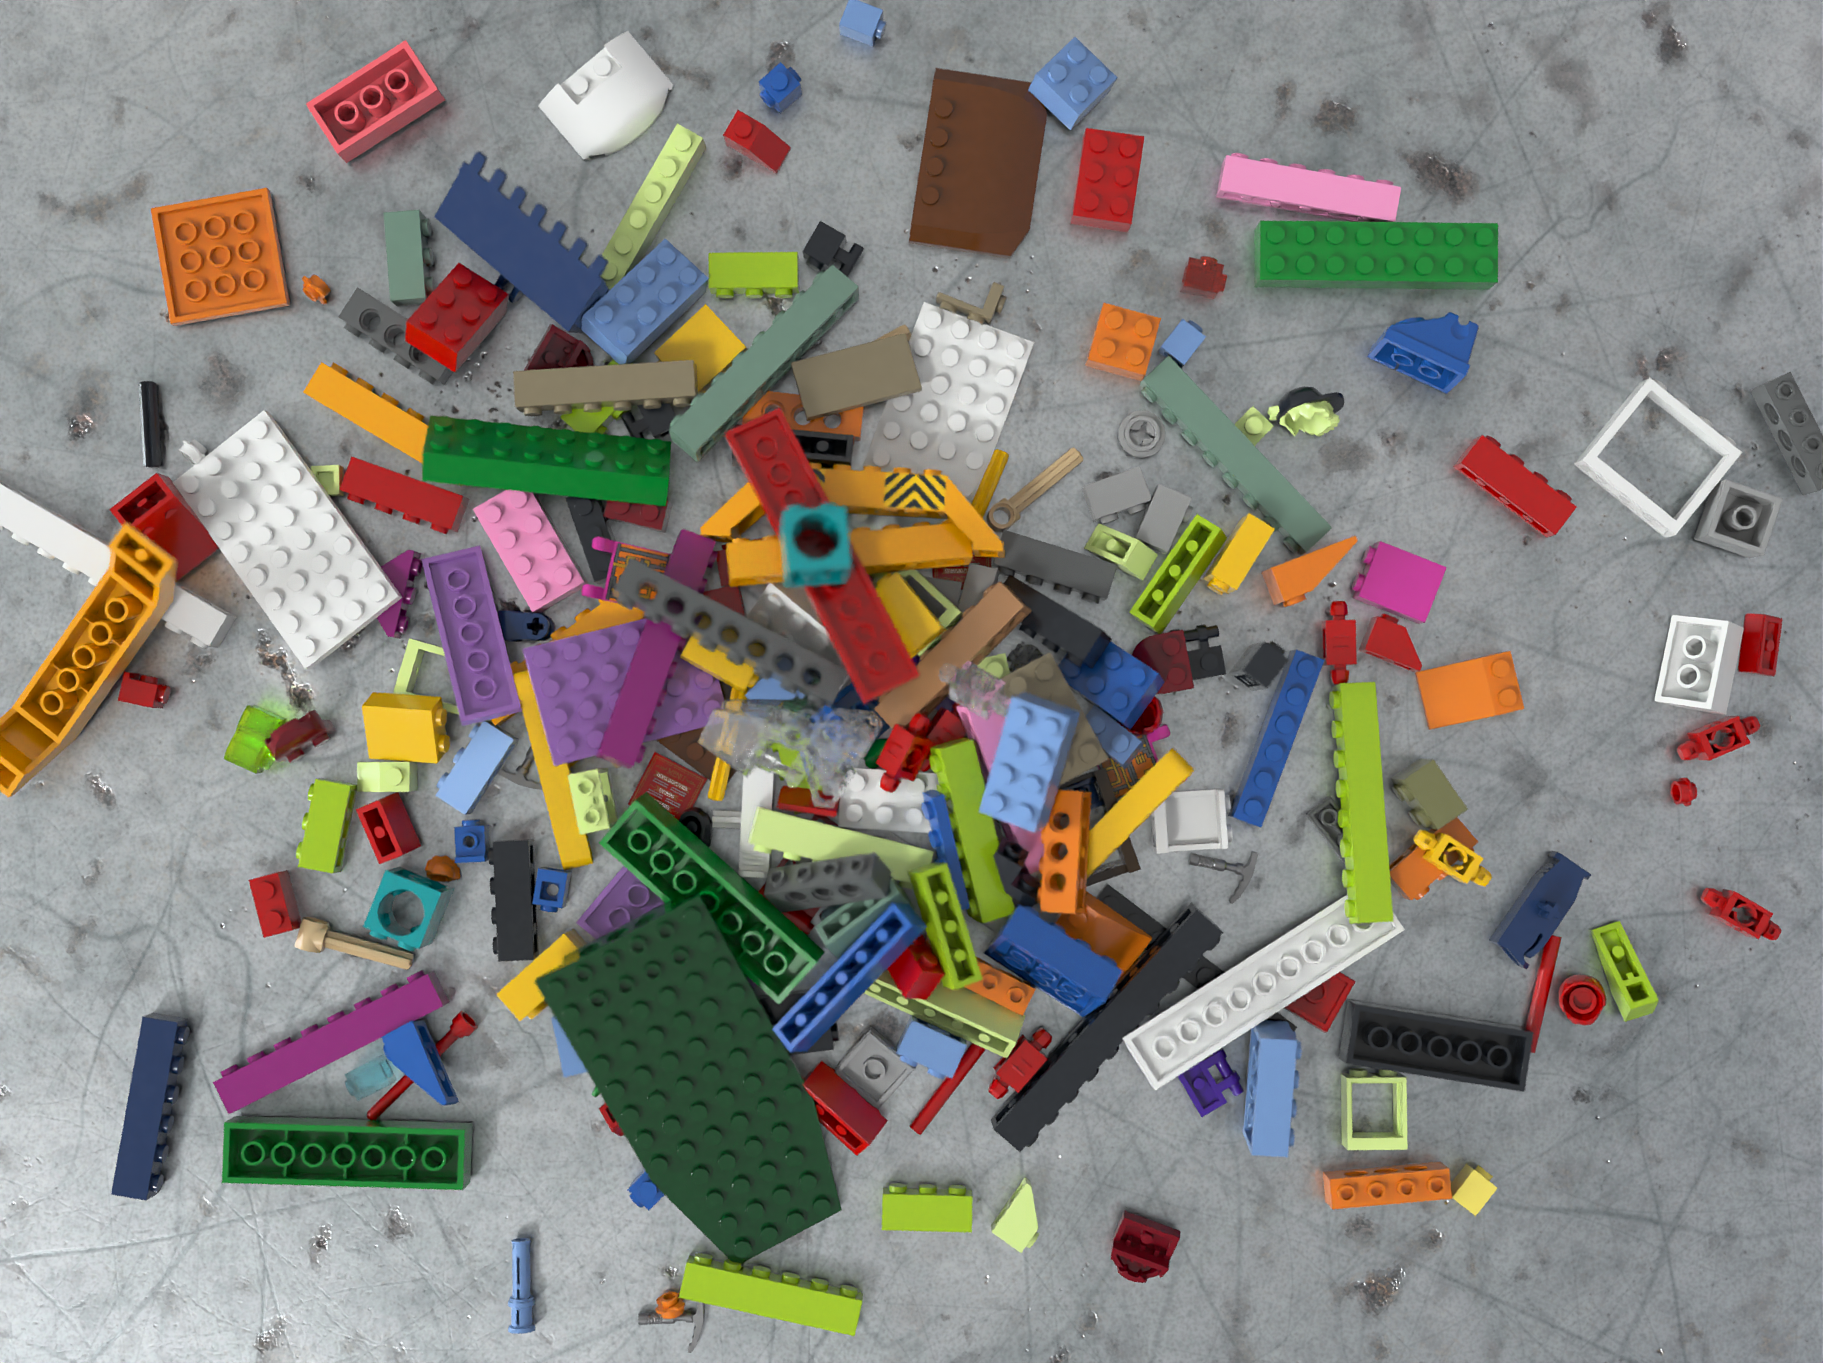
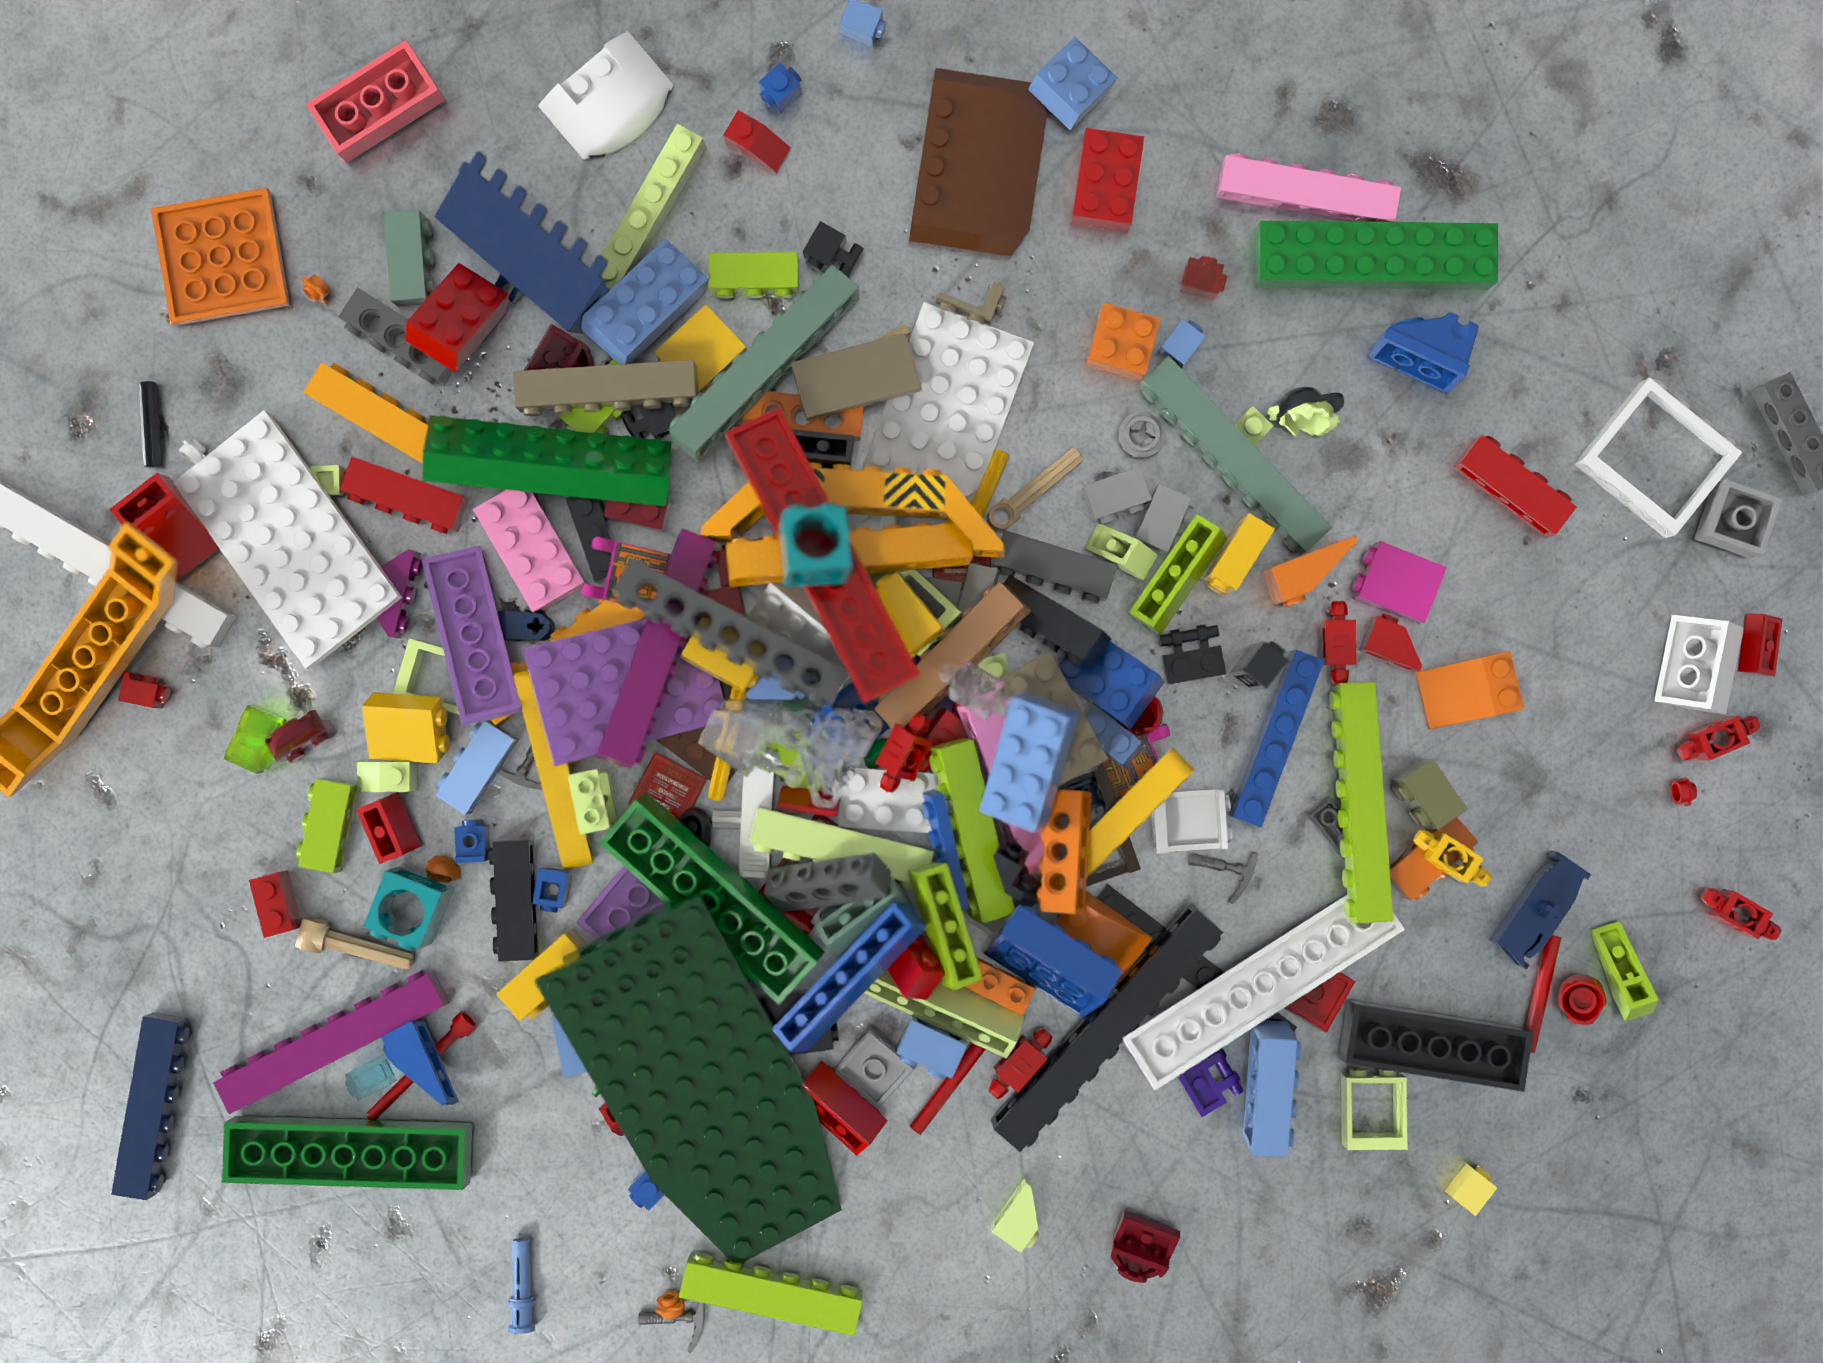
lime brick [882,1183,973,1233] -> none
clear gear [1007,643,1043,673] -> none
dark red slope [1132,630,1194,694] -> none
orange brick [1323,1161,1452,1209] -> none

